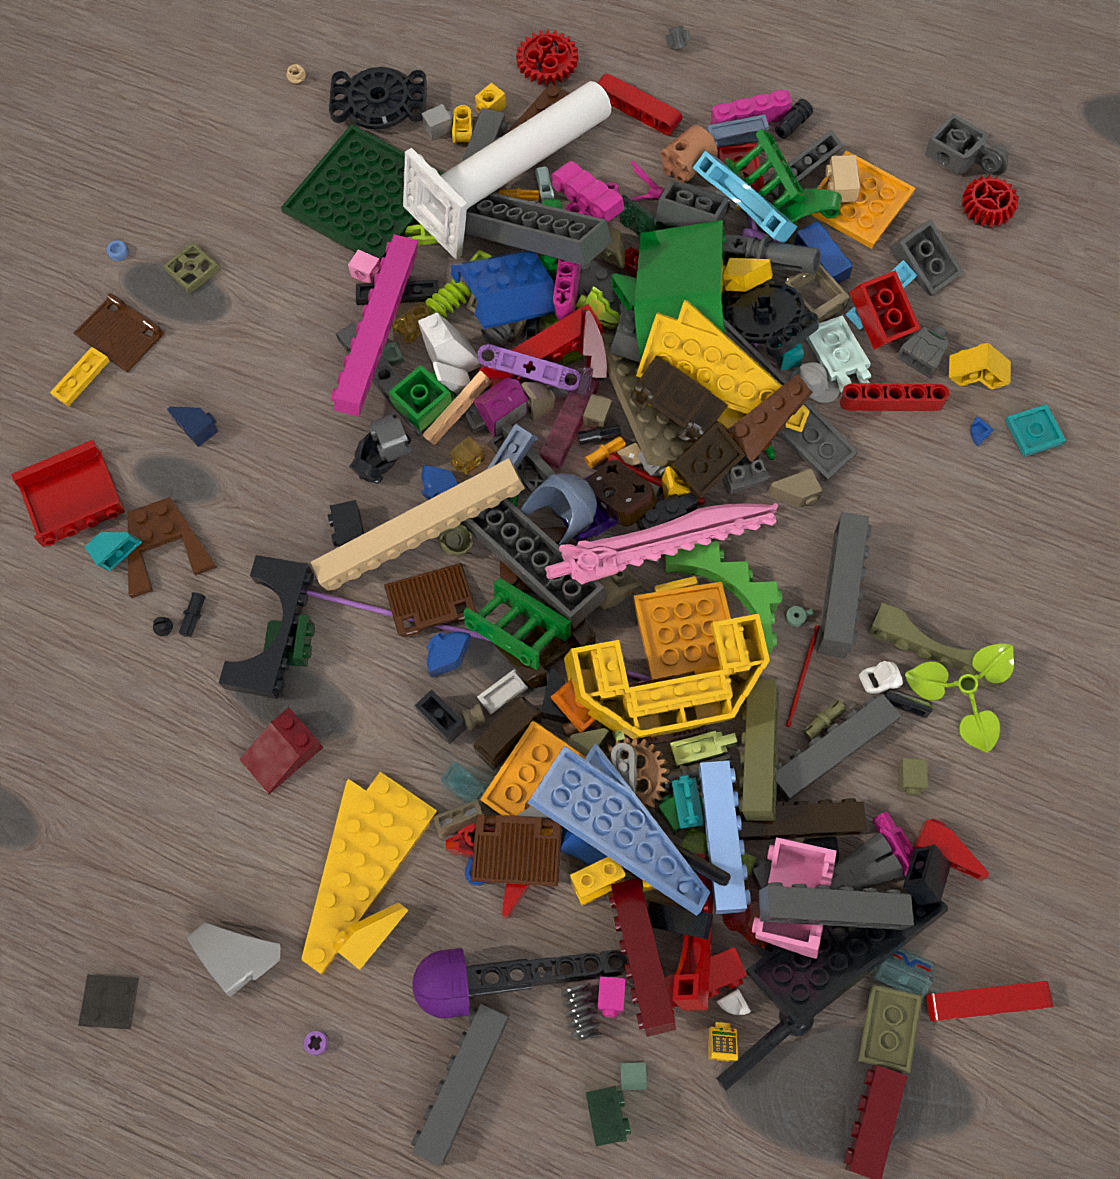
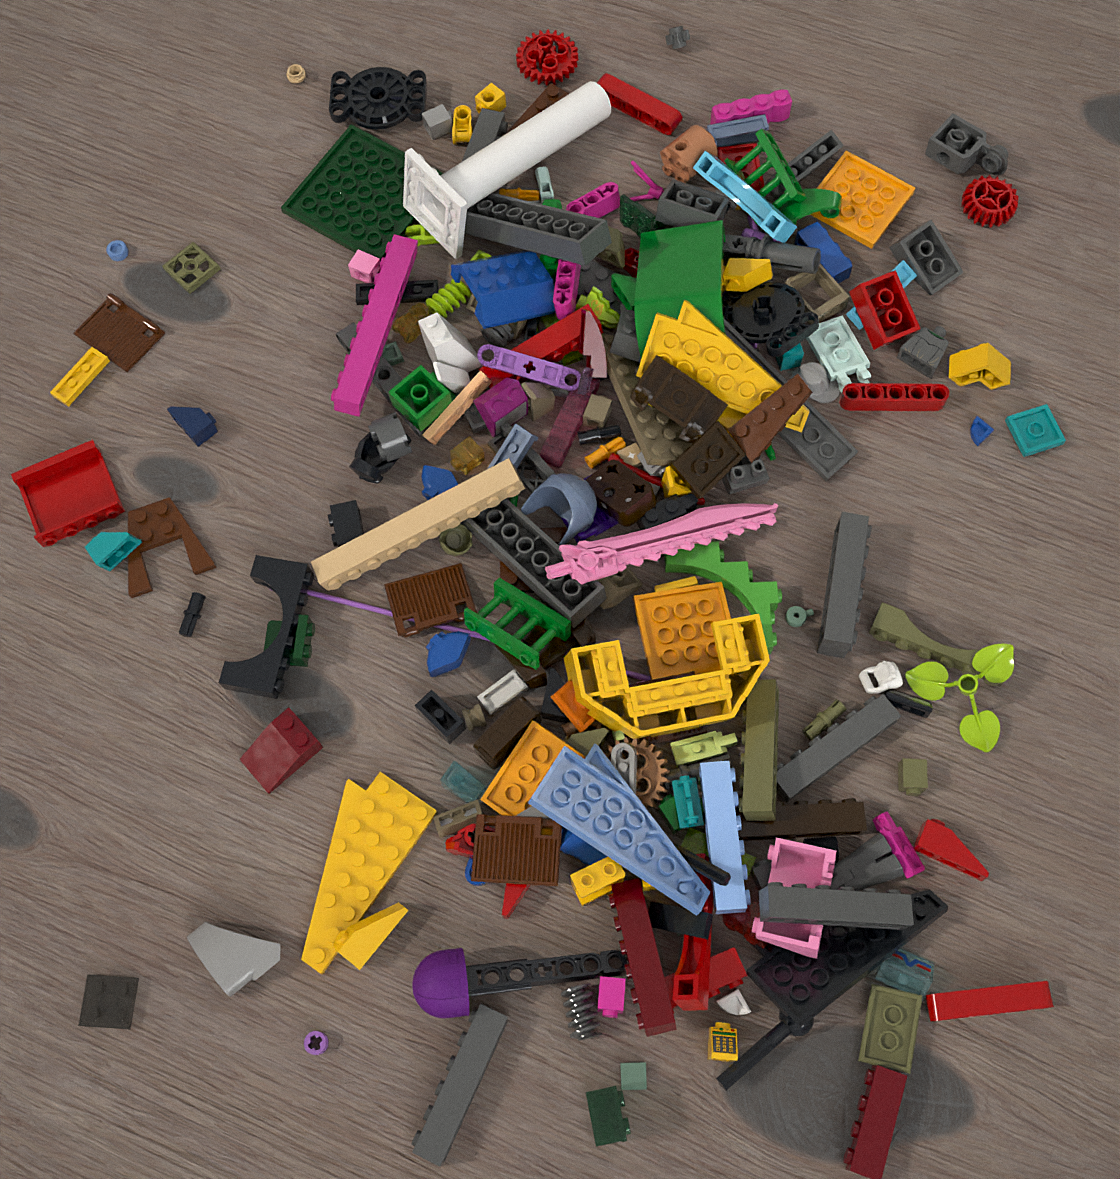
black piece [153,617,173,636] -> none
dark pink brick [551,161,624,222] -> none
dark tan slope [768,468,823,507] -> none
black axle [775,99,813,139] -> none
red piece [786,625,820,727] -> none
tan brick [826,155,860,202] -> none
black brick [903,844,951,906] -> none

